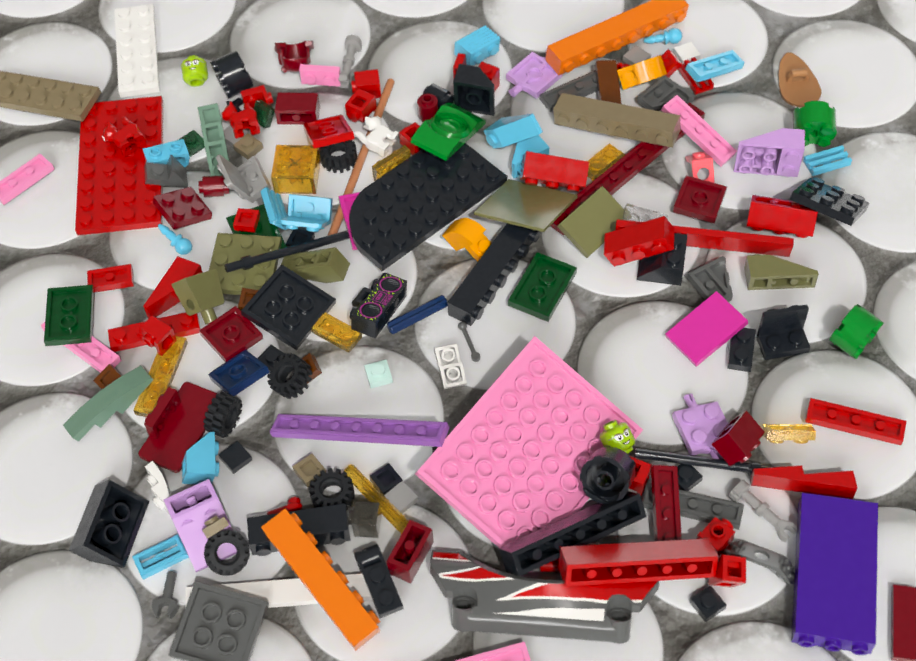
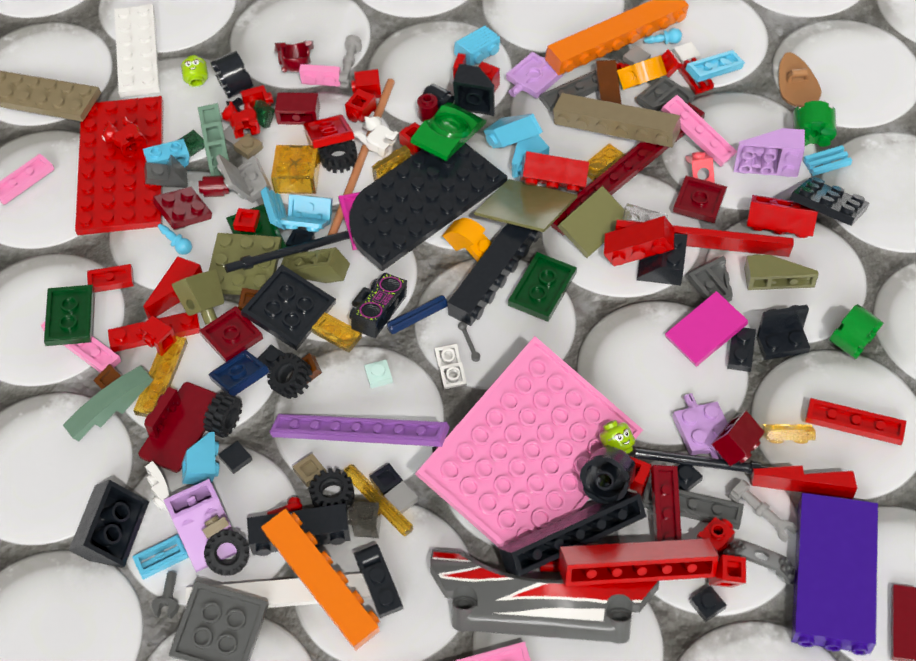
dark red brick [387,520,434,584] -> none

